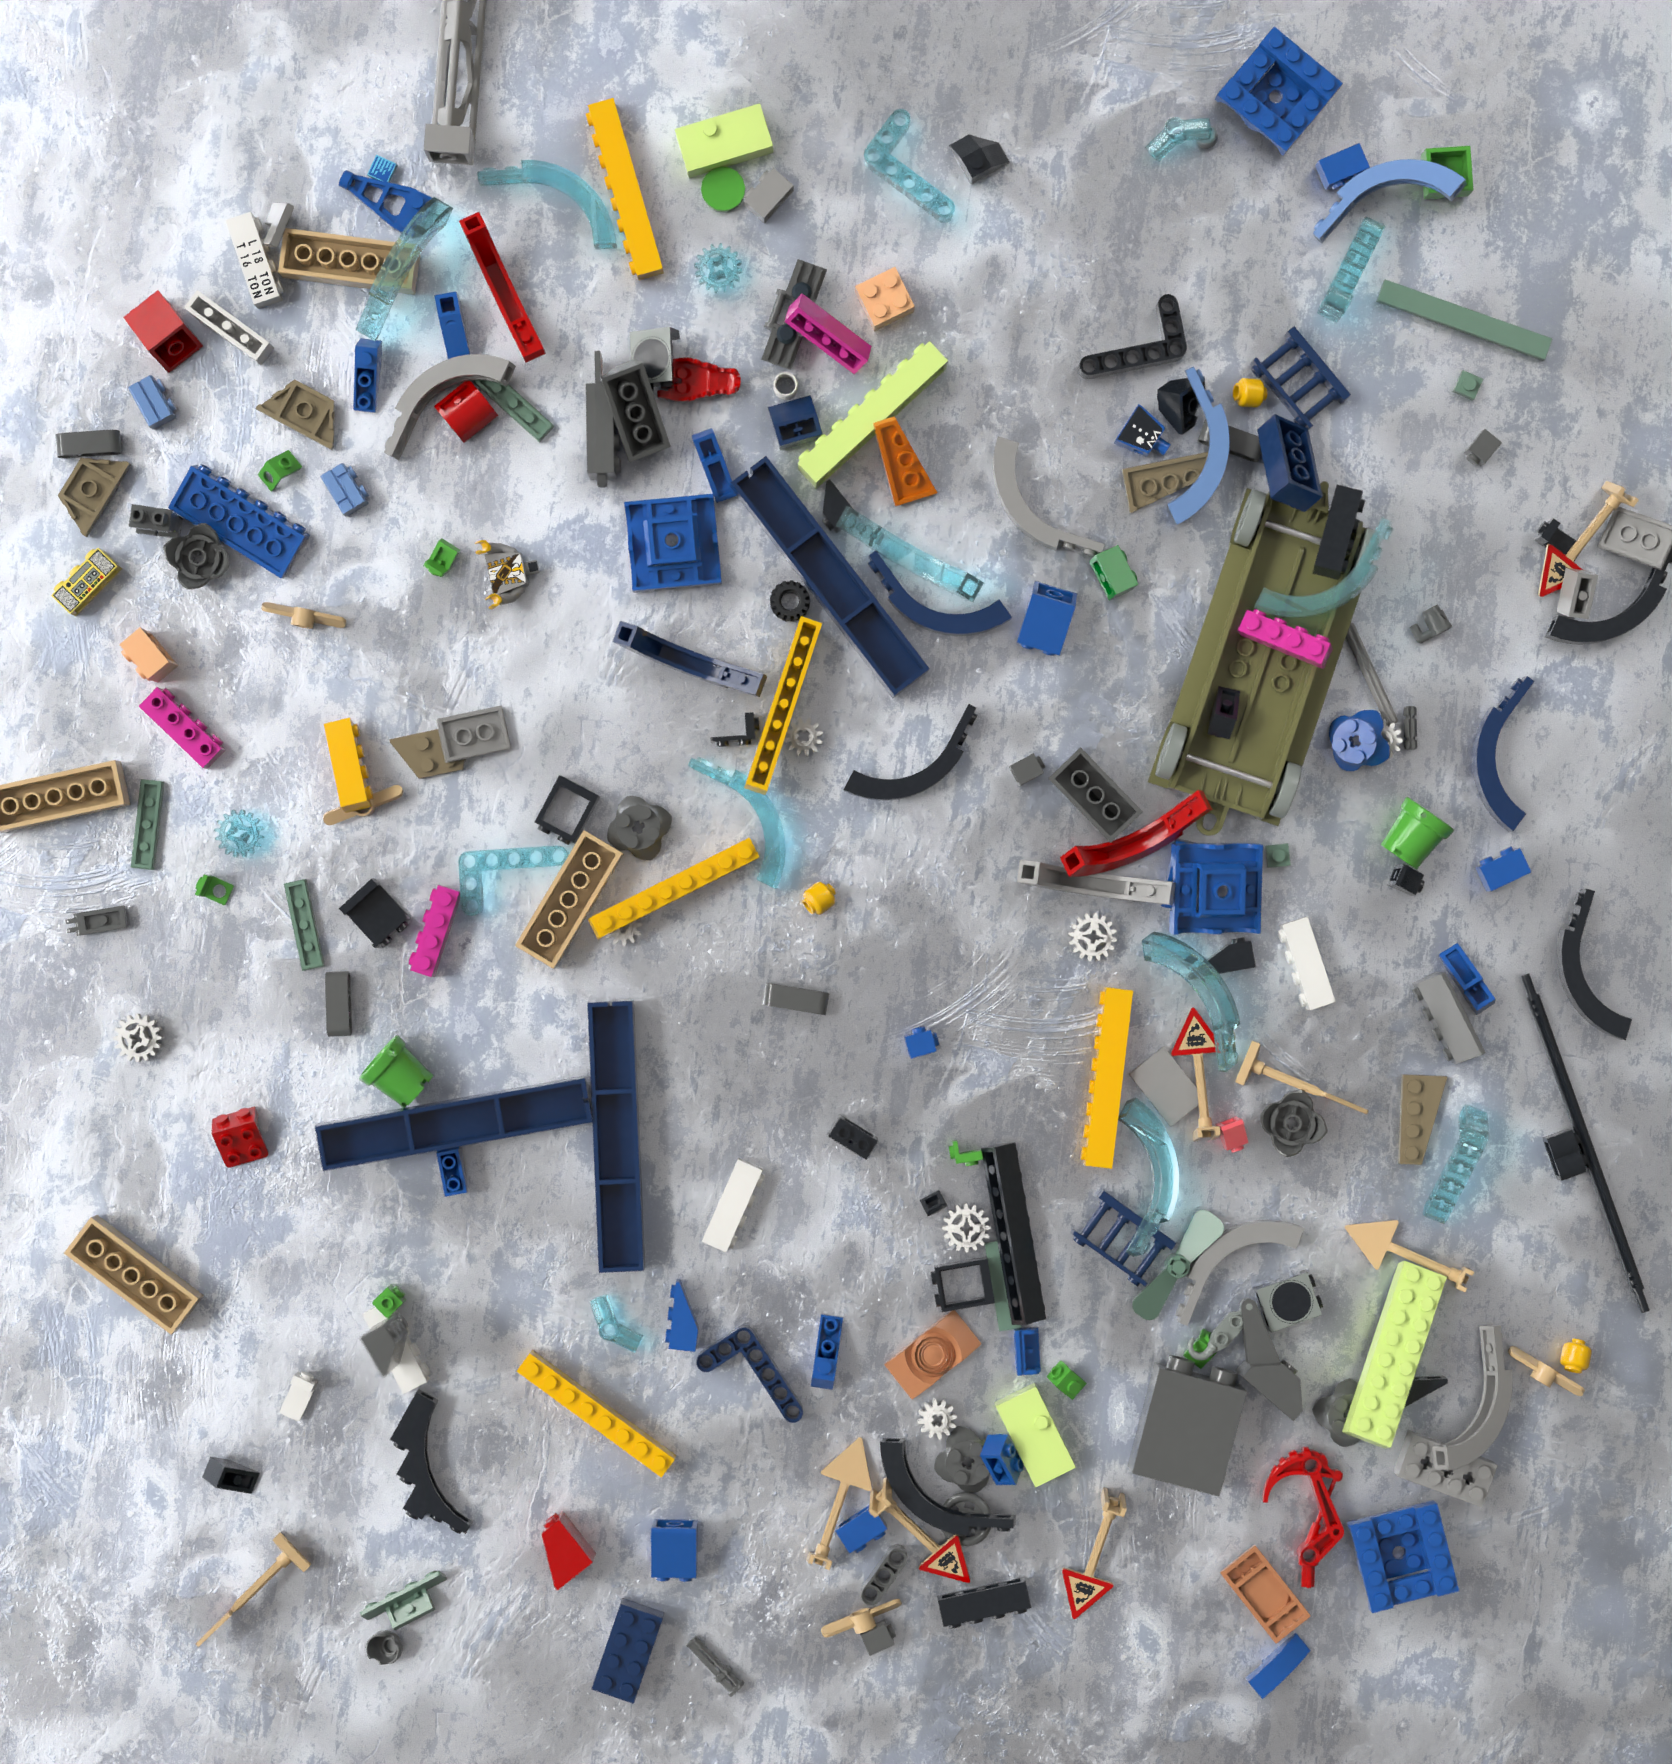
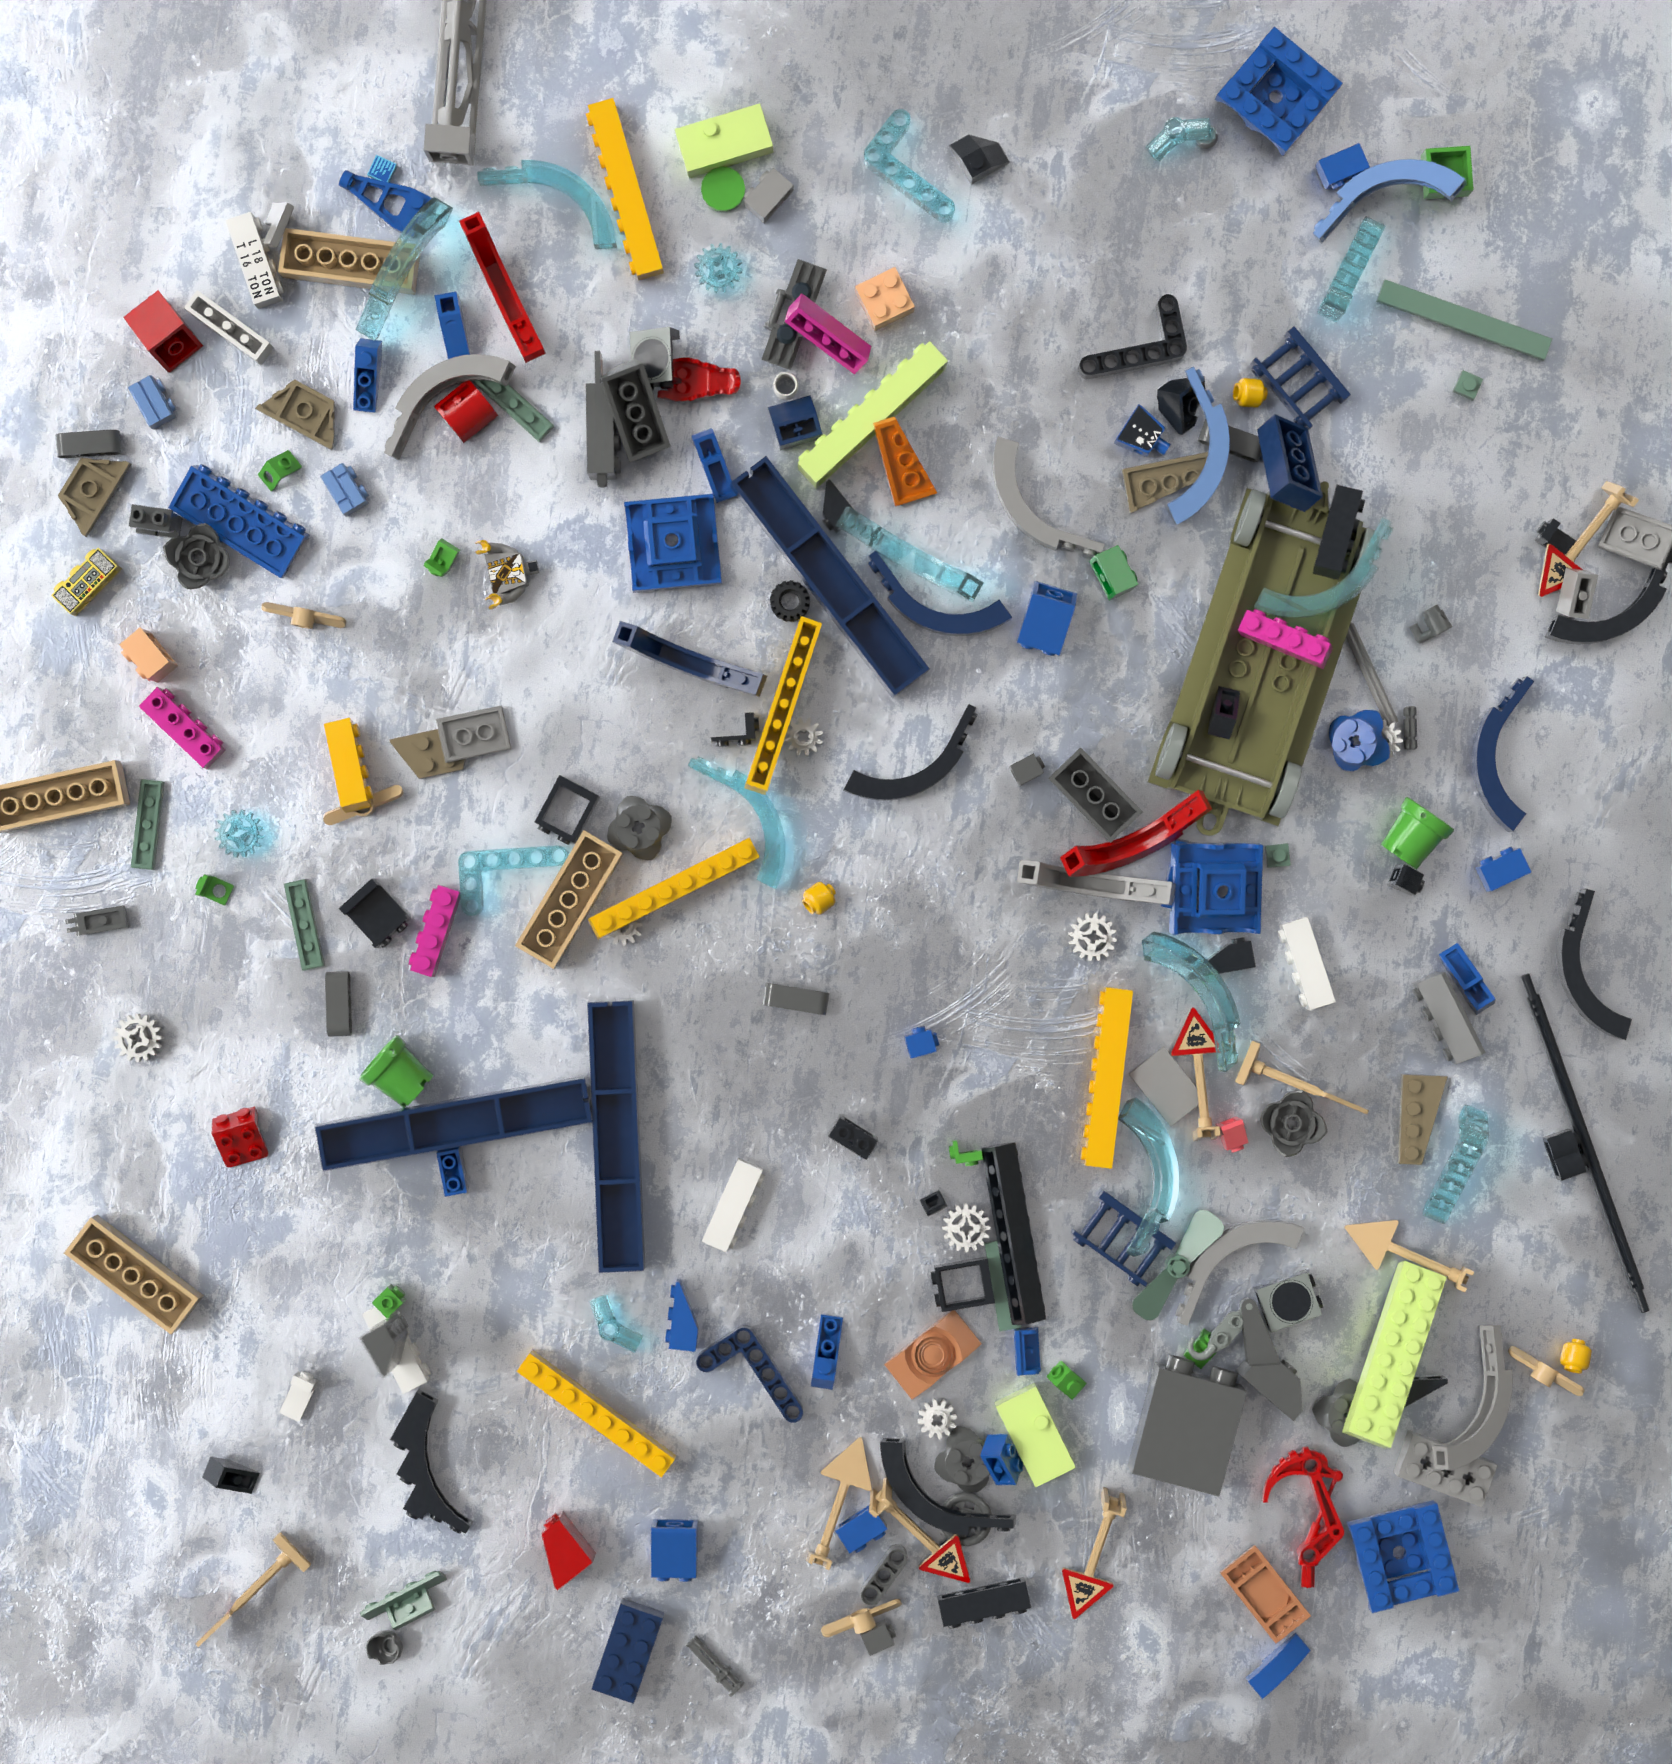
dark grey brick [1464,429,1502,467] -> none

